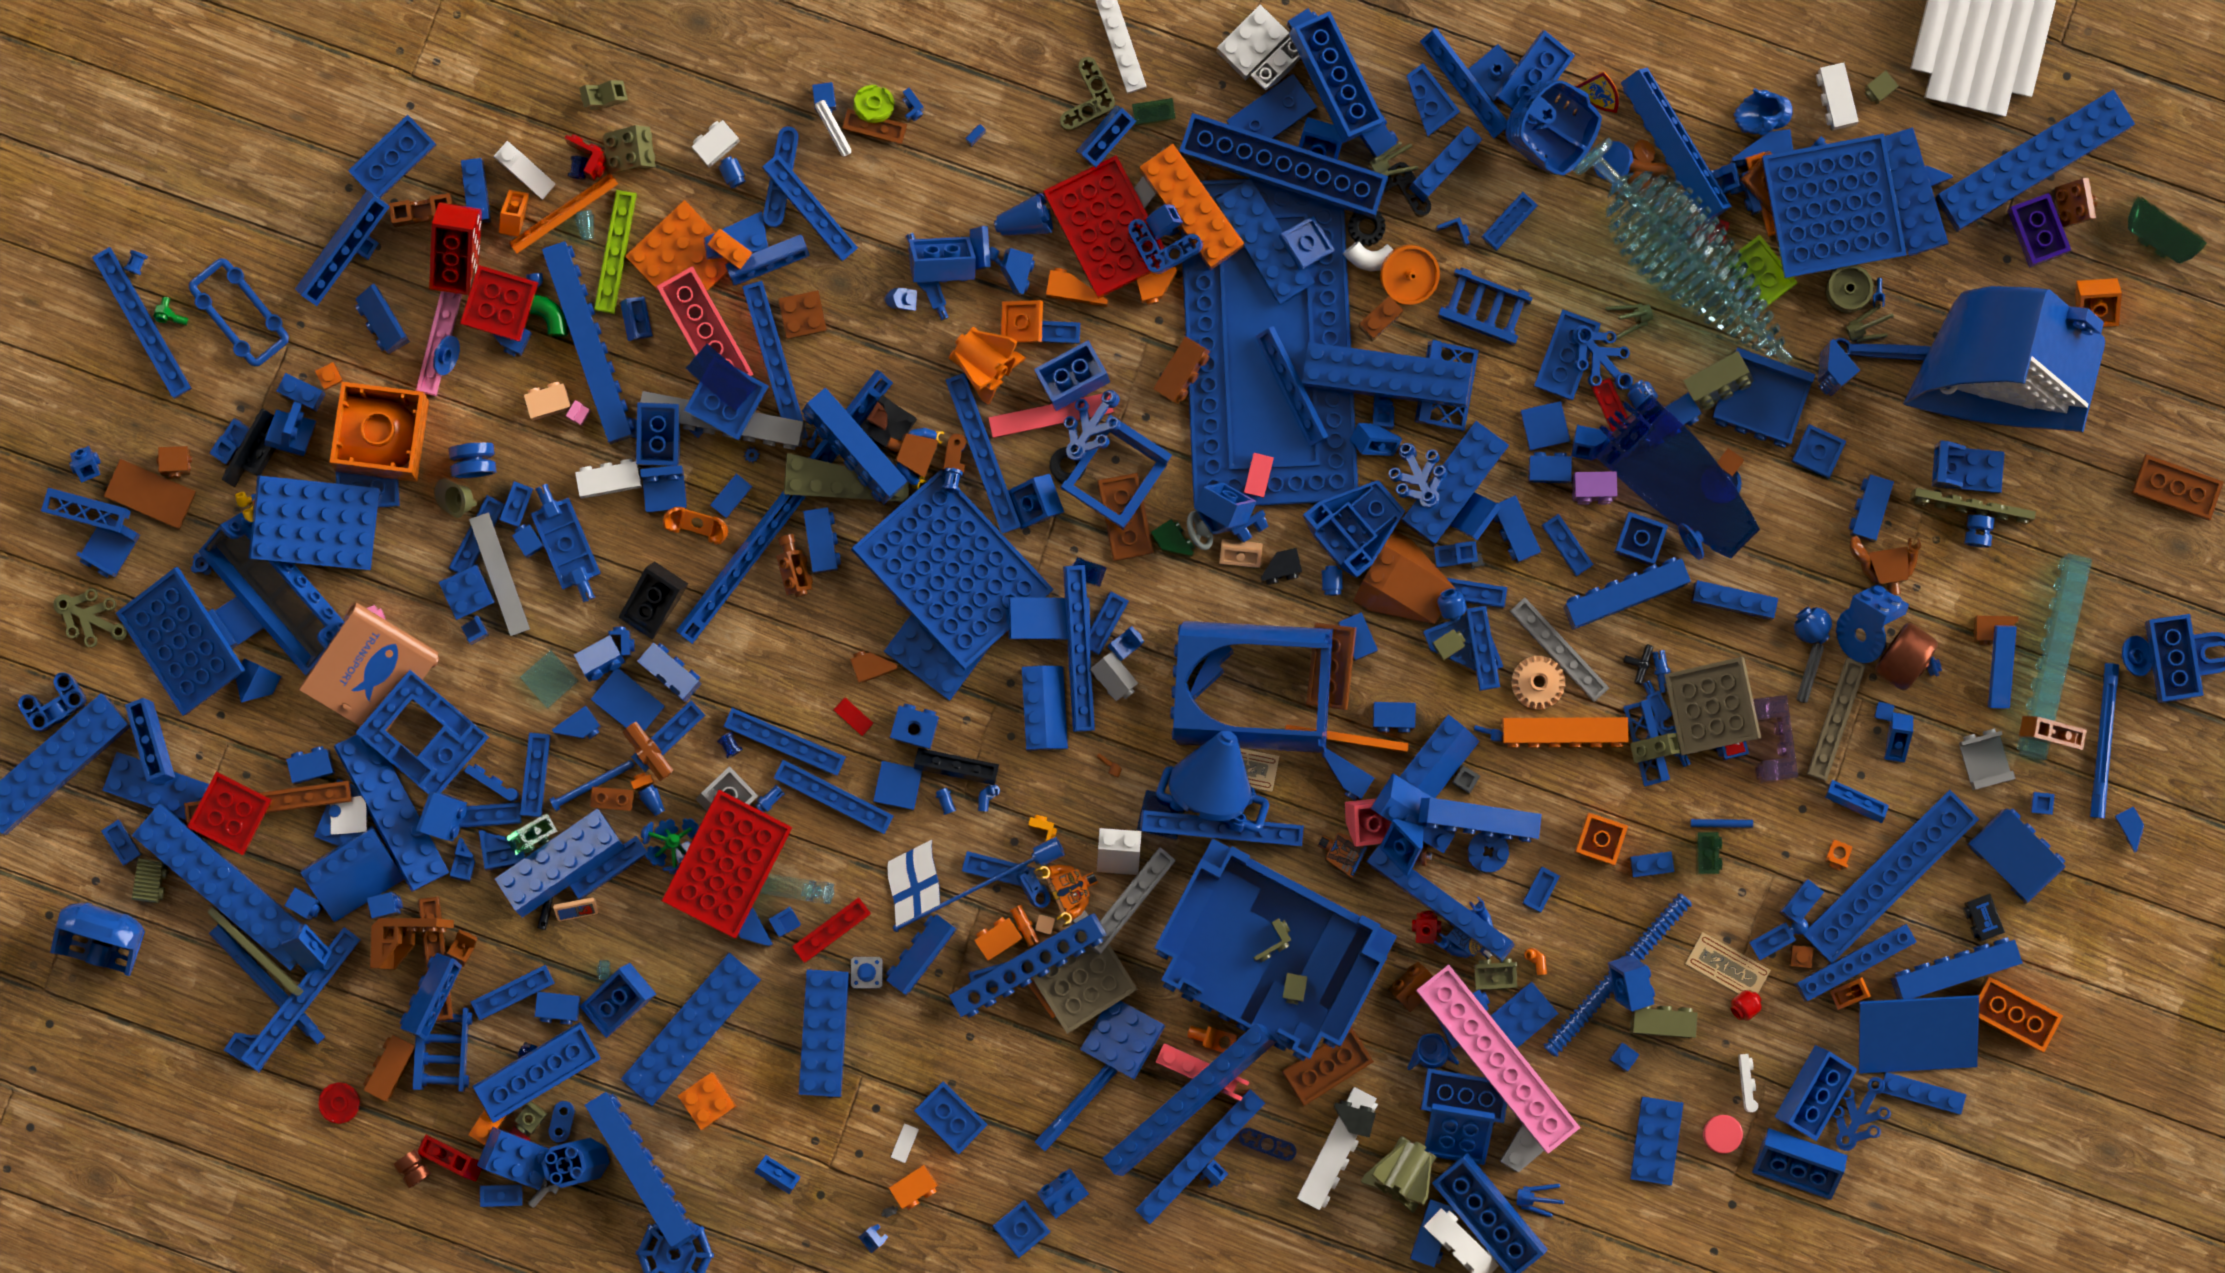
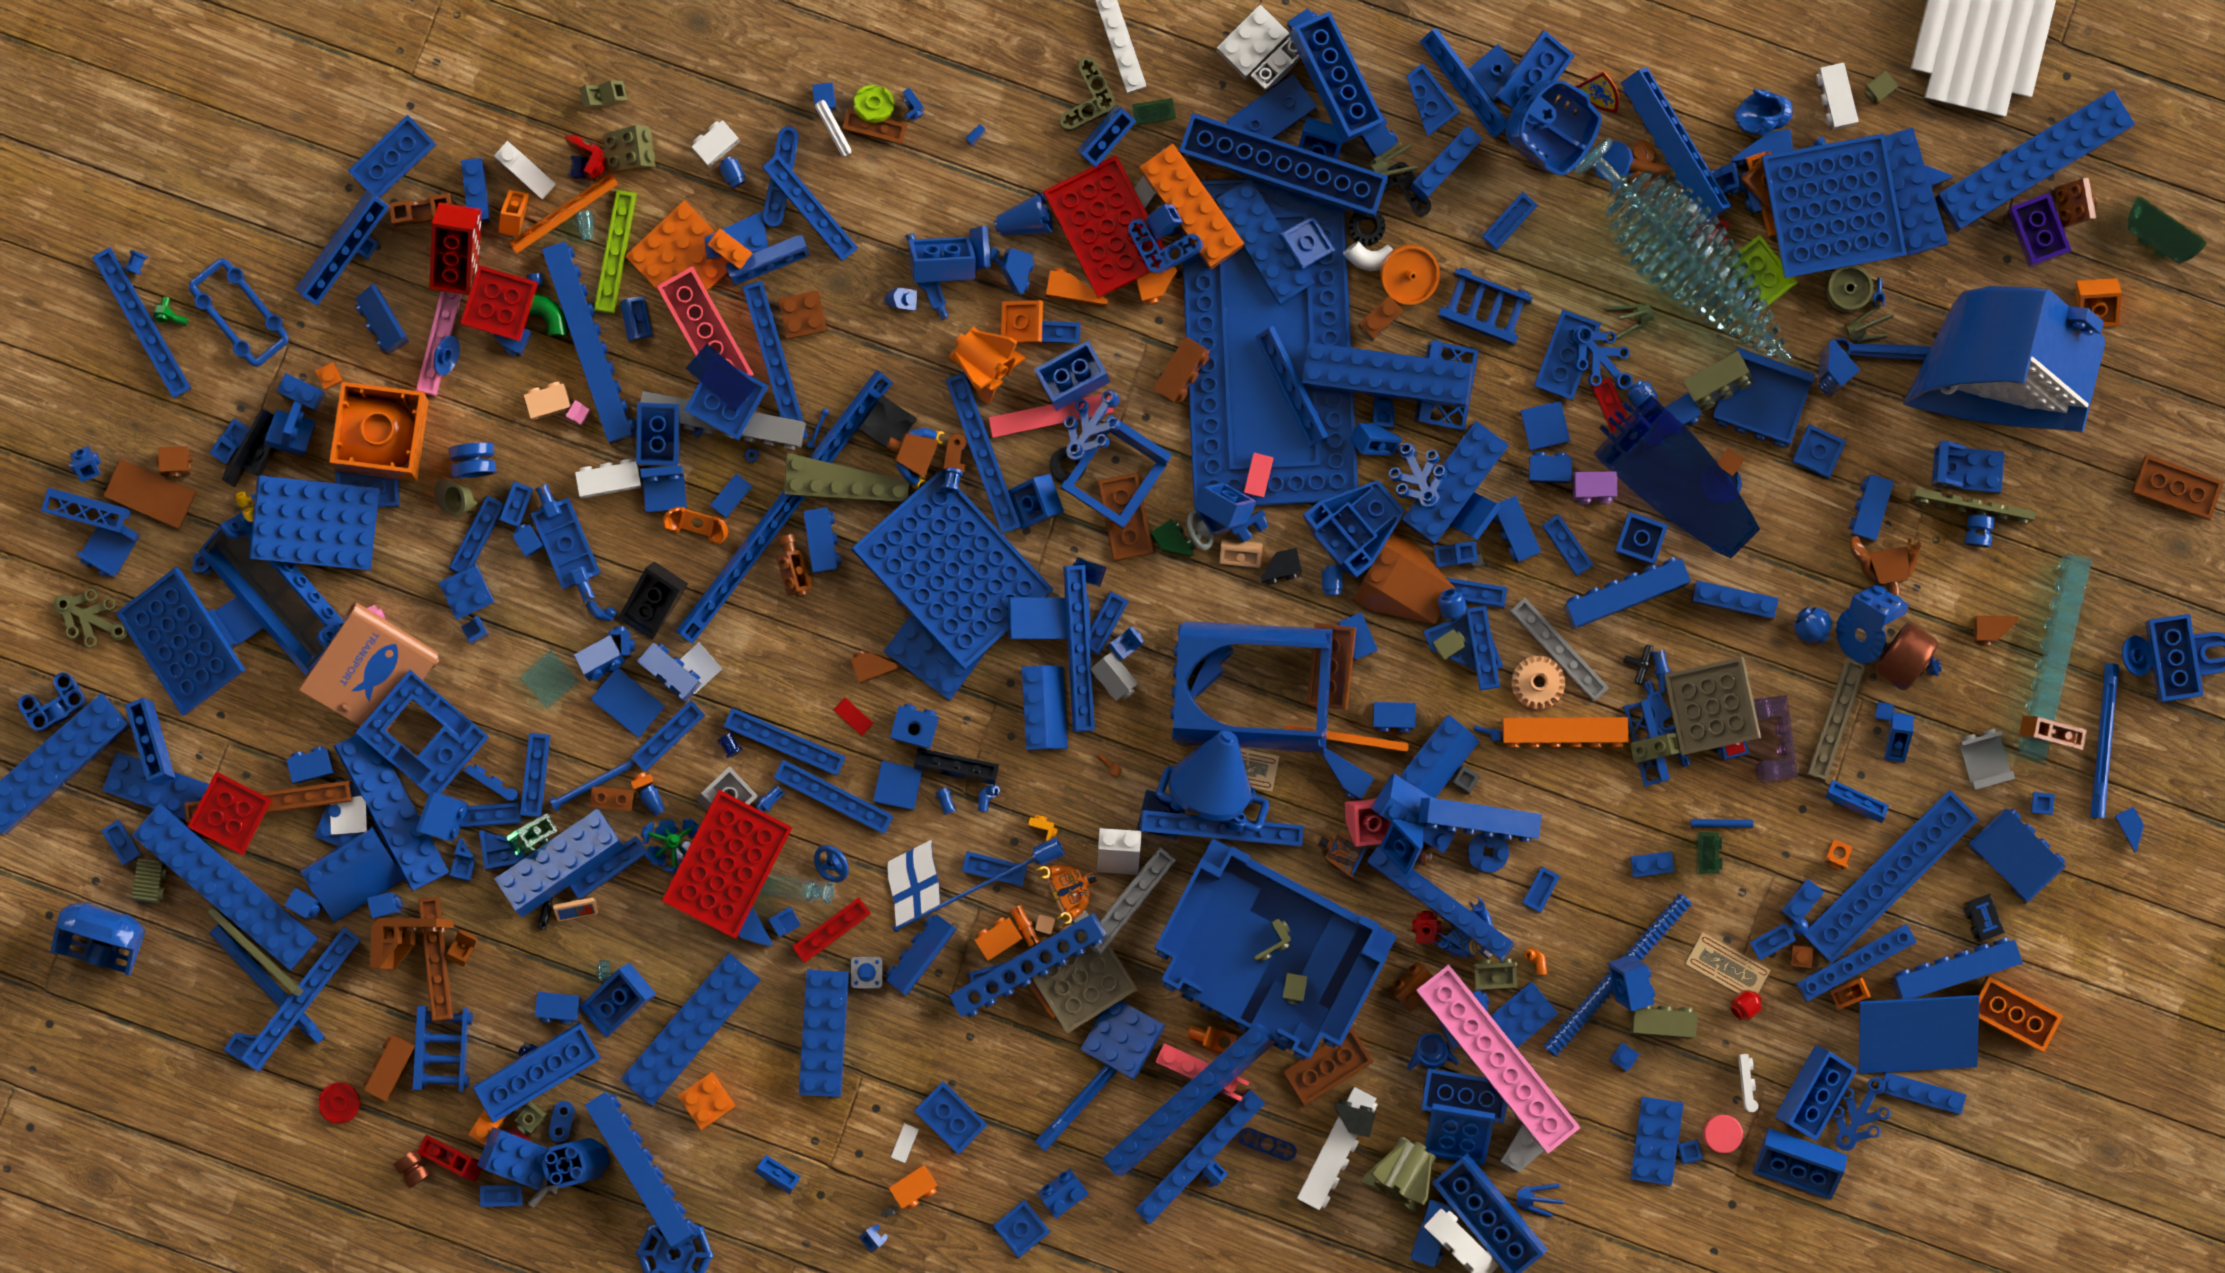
blue slope [236,658,282,702] -> none
blue panel [281,924,332,973] -> none
blue slope [400,953,462,1041] -> none
light grey tile [469,512,530,636] -> none
blue plate [471,965,555,1021] -> none
blue slope [552,706,601,739] -> none
dark orange piece [623,721,674,781] -> none
blue brick [802,387,907,504] -> none
copper tile [867,402,888,431] -> none
blue piece [1016,867,1050,908] -> none
blue bracket [1436,217,1470,247] -> none
blue slope [1571,425,1618,460] -> none
orange brick [1574,813,1628,866] -> none
blue dish [1678,523,1704,560] -> none
dark grey axle [1796,643,1824,703] -> none
blue tile [1988,625,2017,708] -> none
none -> blue arm [585,600,616,621]
none -> white sticker [680,642,722,694]
none -> blue piece [814,845,849,883]
none -> blue tile [1678,1139,1703,1164]

